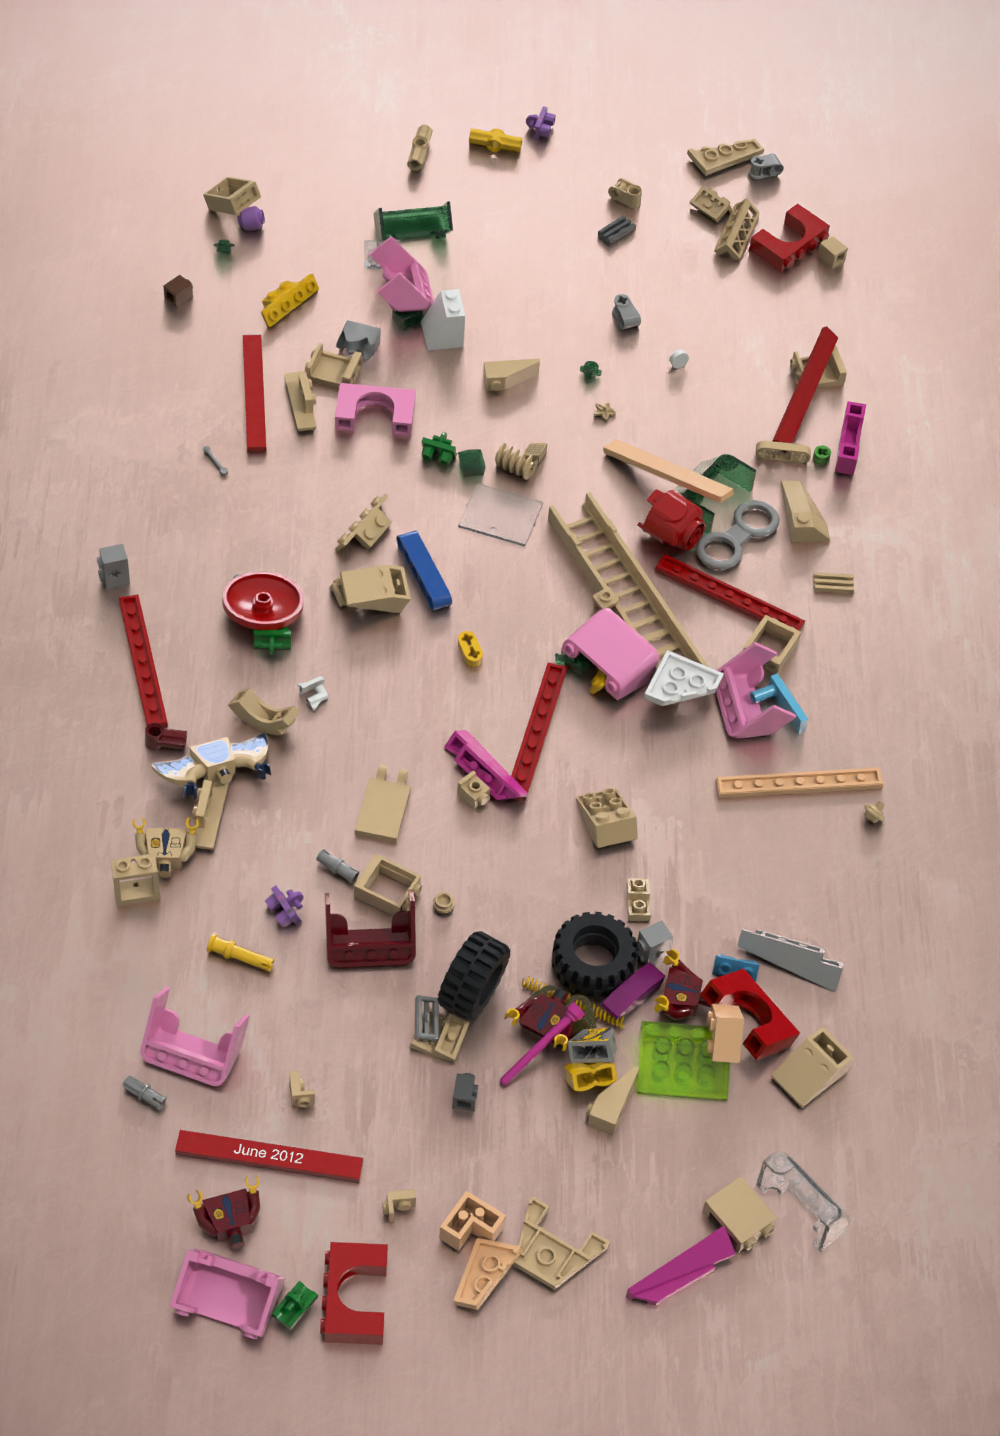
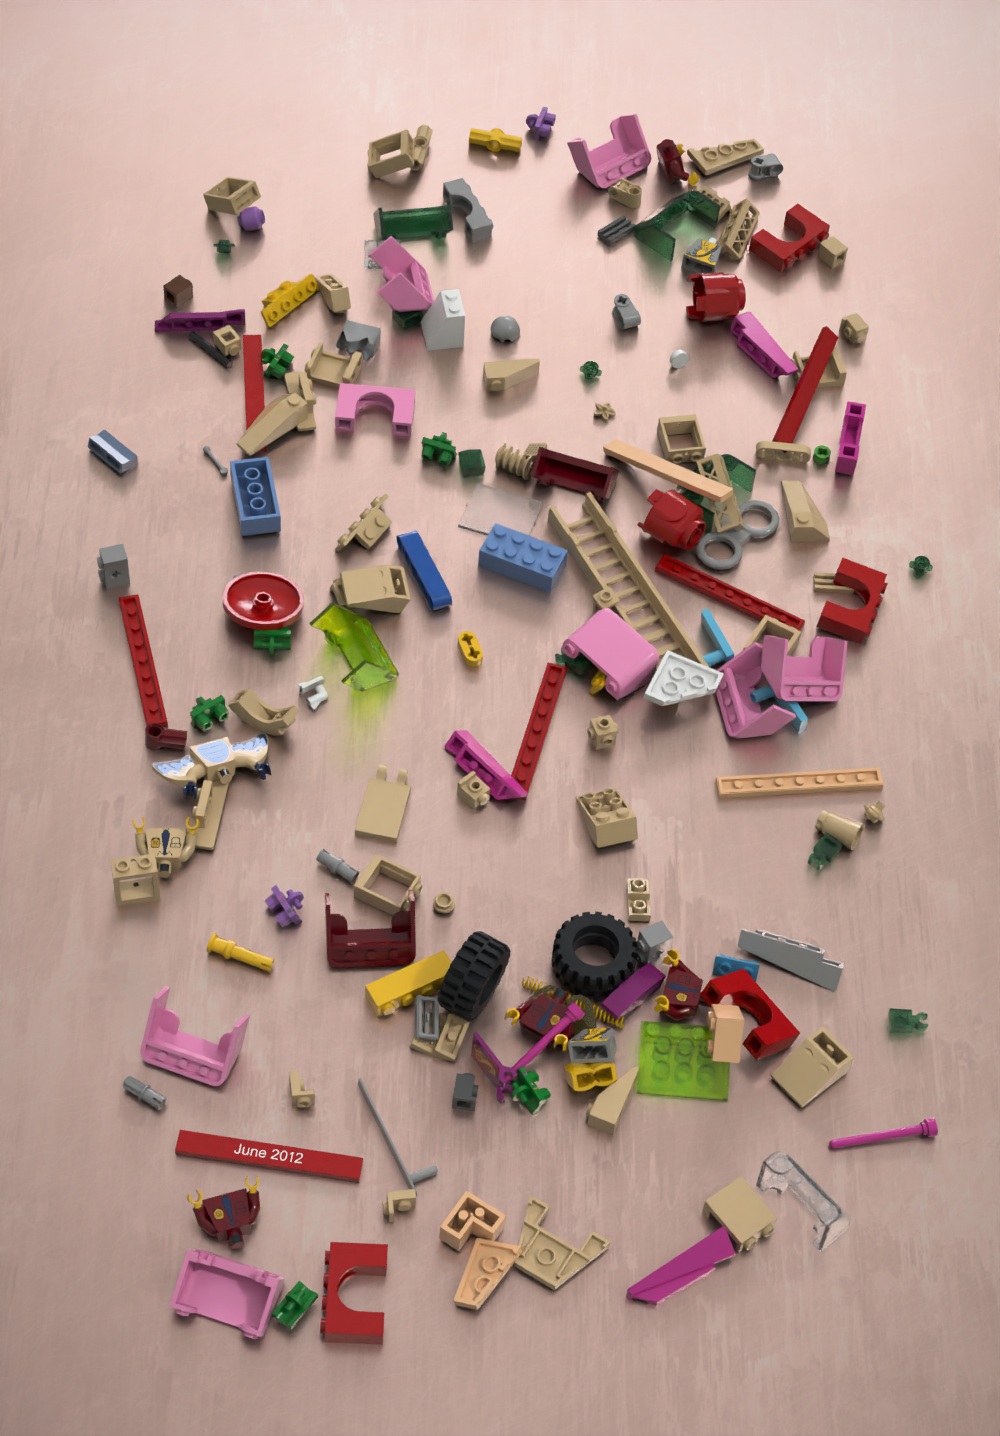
none -> sand blue piece [88,429,138,473]
none -> magenta wedge [155,309,245,332]
none -> black bar [189,331,233,368]
none -> green hips [190,695,229,731]
none -> tan brick [213,325,241,356]
none -> medium blue brick [230,457,281,536]
none -> tan wedge [237,392,308,456]
none -> green hips [261,344,294,379]
none -> clear neon green windscreen [310,602,399,692]
none -> tan slope [315,273,351,313]
none -> light grey piece [358,1078,438,1197]
none -> yellow brick [365,950,452,1017]
none -> tan window [367,129,415,178]
none -> light grey arch [443,178,494,243]
none -> magenta flag [471,1032,517,1104]
none -> medium blue brick [478,523,568,593]
none -> light grey hair [490,315,520,342]
none -> green hips [510,1067,551,1114]
none -> dark red windscreen [531,446,619,502]
none -> bright pink windscreen [567,114,651,188]
none -> tan brick [587,715,619,750]
none -> clear green windscreen [634,190,720,262]
none -> dark red torso [656,139,700,186]
none -> tan window [657,414,706,464]
none -> light grey torso [682,238,721,274]
none -> red piece [686,272,746,322]
none -> tan fence [696,453,745,534]
none -> medium azure piece [701,609,734,666]
none -> dark pink wedge [730,311,798,378]
none -> bright pink windscreen [761,635,848,701]
none -> clear green plate [808,833,843,870]
none -> tan plant [815,810,865,850]
none -> red arch [816,557,888,644]
none -> dark pink piece [829,1118,938,1149]
none -> tan brick [839,313,869,344]
none -> clear green plate [888,1008,928,1033]
none -> clear green plate [909,556,933,576]

